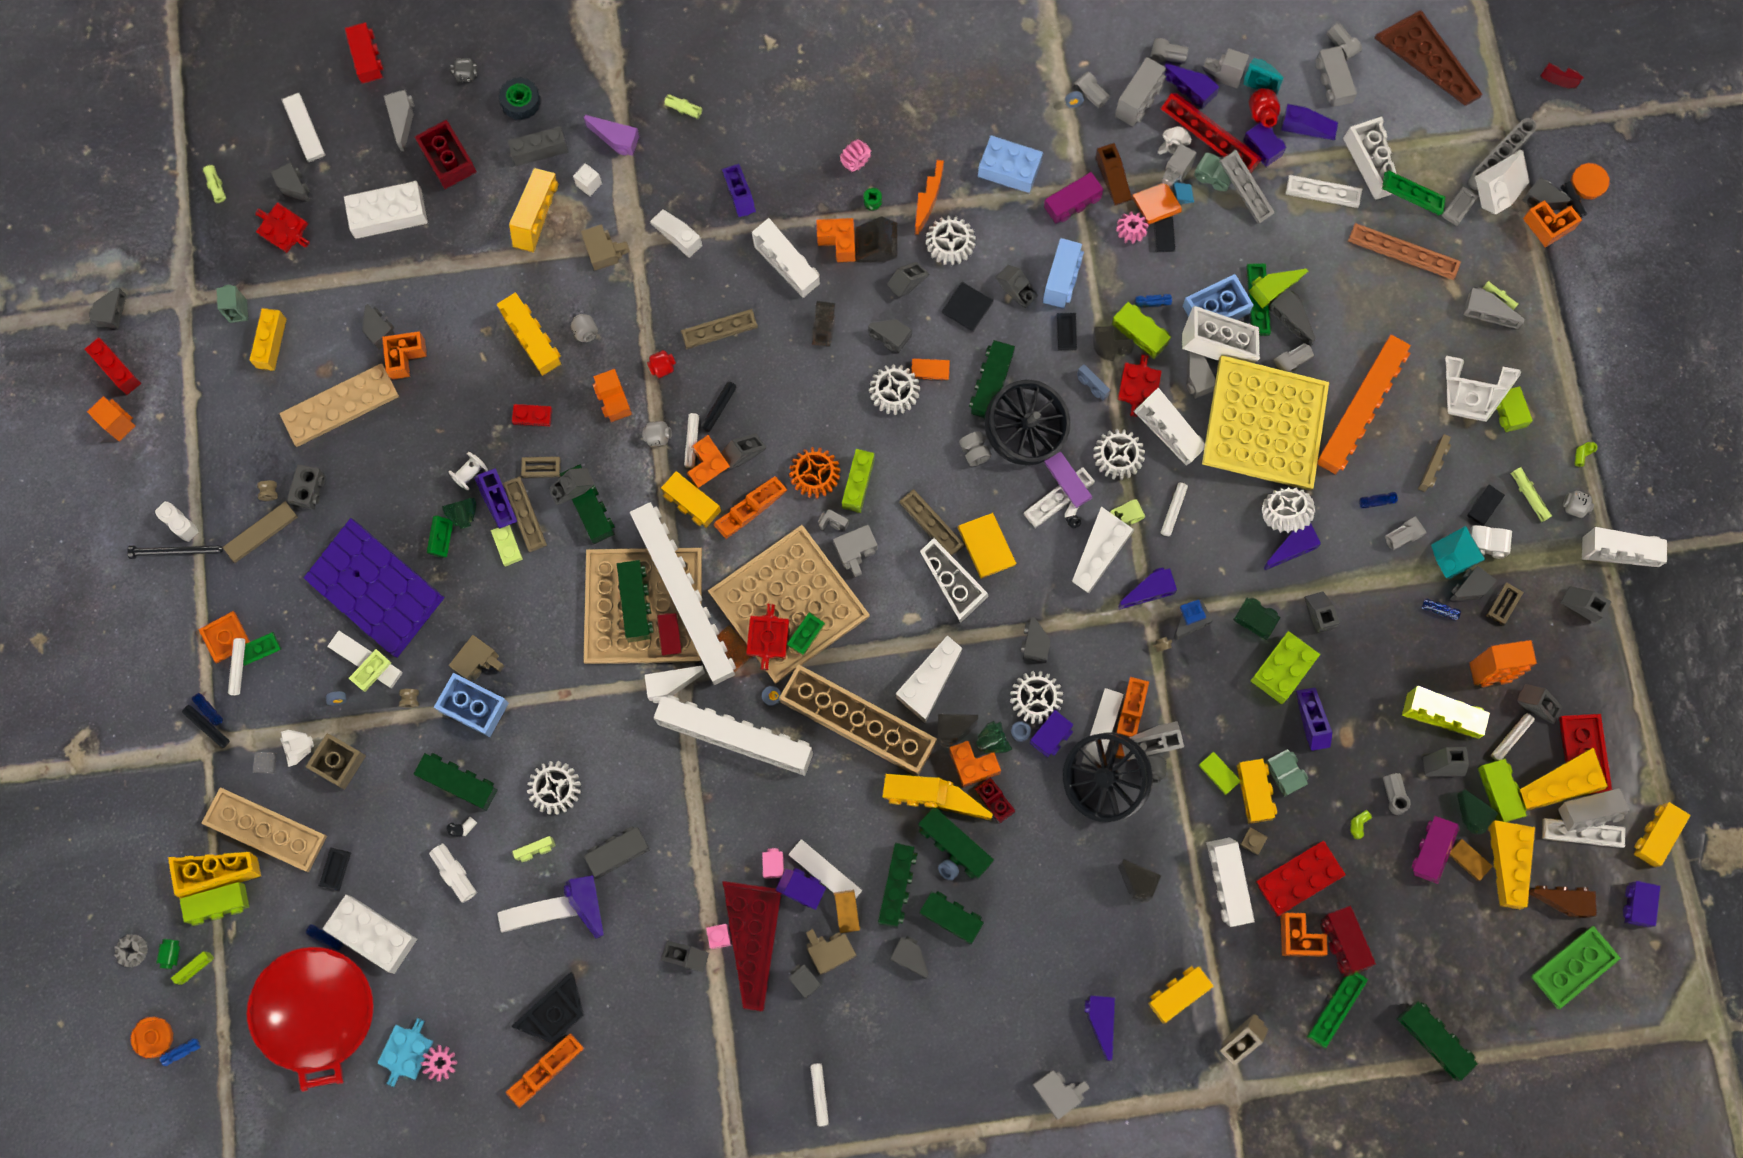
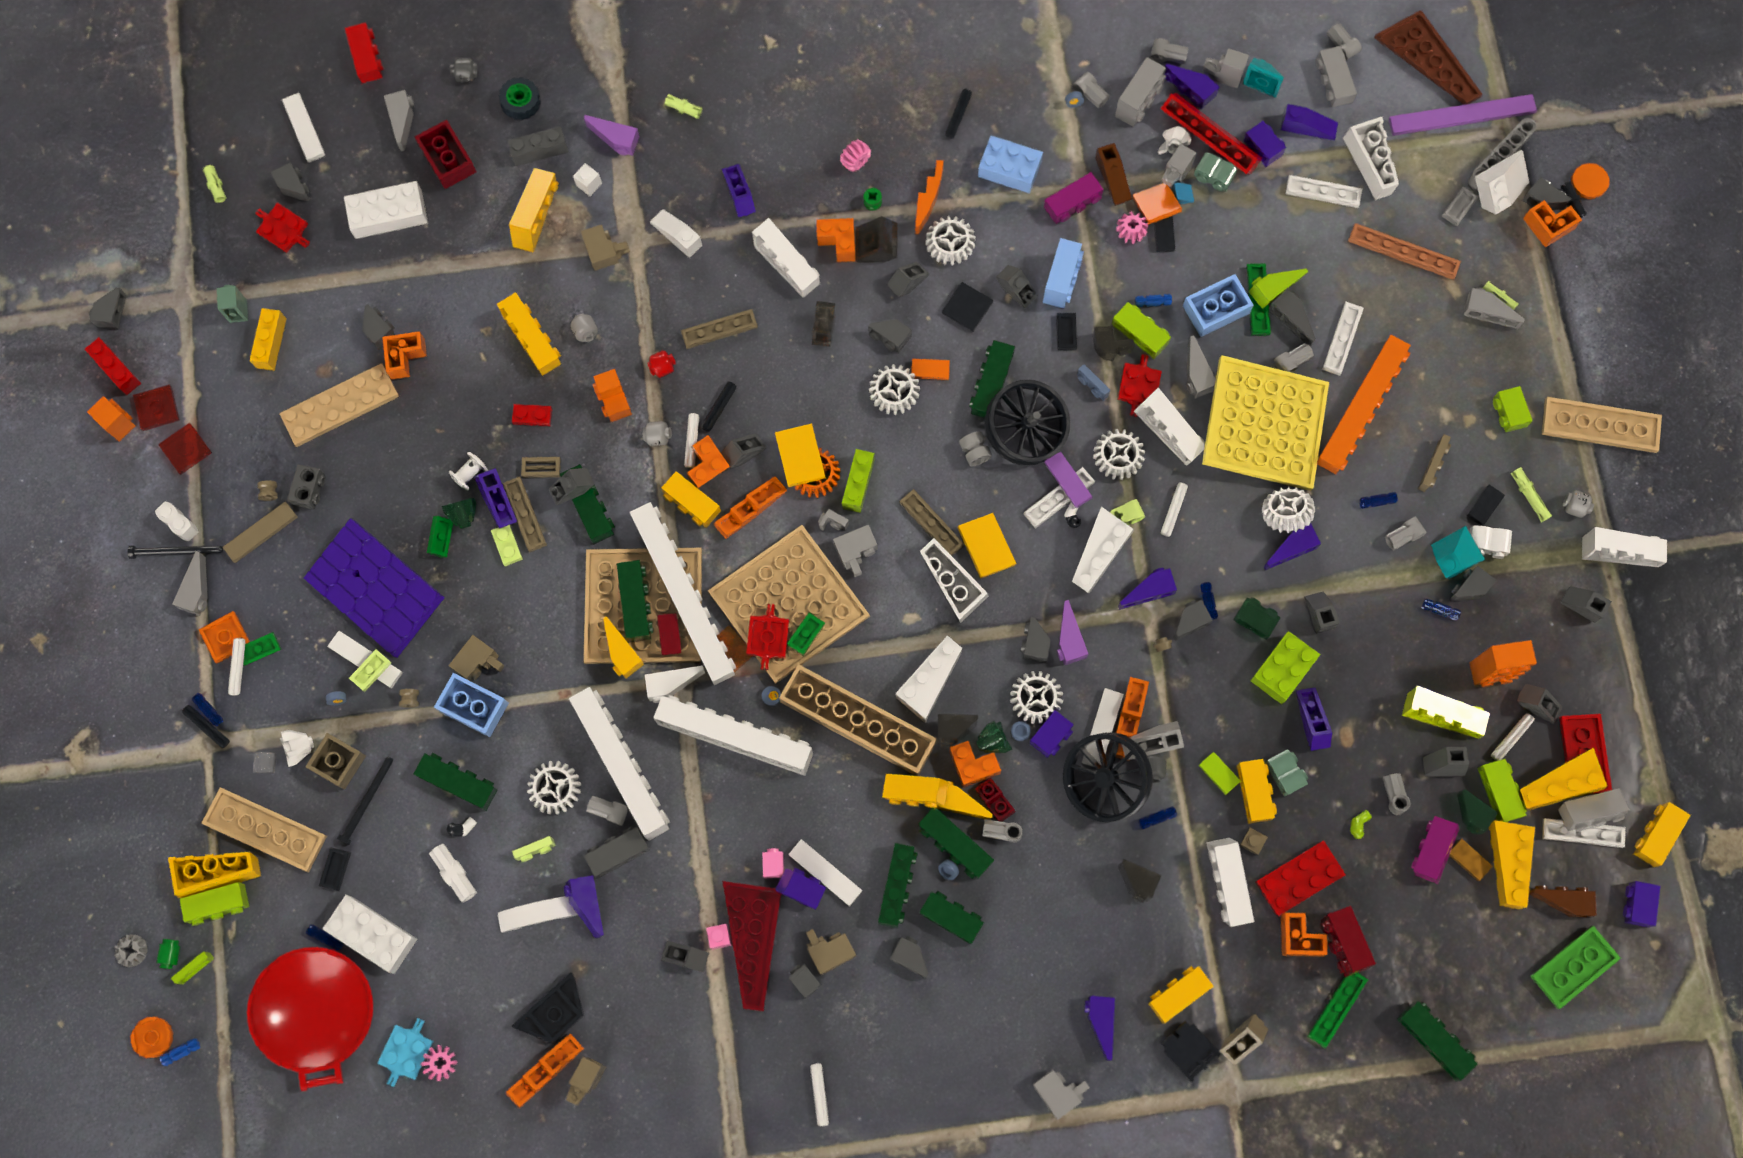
pearl gold tile [834,890,860,933] -> none
blue tile [1180,599,1206,625] -> none
white slope [1182,306,1260,363] -> none
light grey plate [1219,150,1275,223] -> none
red piece [1249,88,1281,128] -> none
green tile [1382,170,1445,215] -> none
white wing [1446,356,1521,422] -> none
dark tan tile [1486,582,1524,626] -> none
dark red slope [1540,63,1584,89] -> none
lime arm [1574,442,1598,467] -> none
none -> clear red tile [133,384,180,431]
none -> clear red tile [158,423,212,475]
none -> light grey slope [172,551,208,616]
none -> black bar [337,756,393,845]
none -> dark tan hinge [566,1057,607,1105]
none -> white brick [569,687,670,841]
none -> light grey piece [586,796,629,826]
none -> yellow slope [603,616,644,679]
none -> yellow tile [775,424,826,487]
none -> black axle [945,89,972,139]
none -> light grey piece [982,819,1022,843]
none -> medium lavender slope [1057,600,1088,665]
none -> clear blue axle [1139,807,1177,829]
none -> black plate [1161,1021,1221,1083]
none -> clear blue axle [1200,582,1218,620]
none -> white tile [1322,302,1364,376]
none -> medium lavender tile [1388,94,1537,136]
none -> tan plate [1542,397,1662,453]

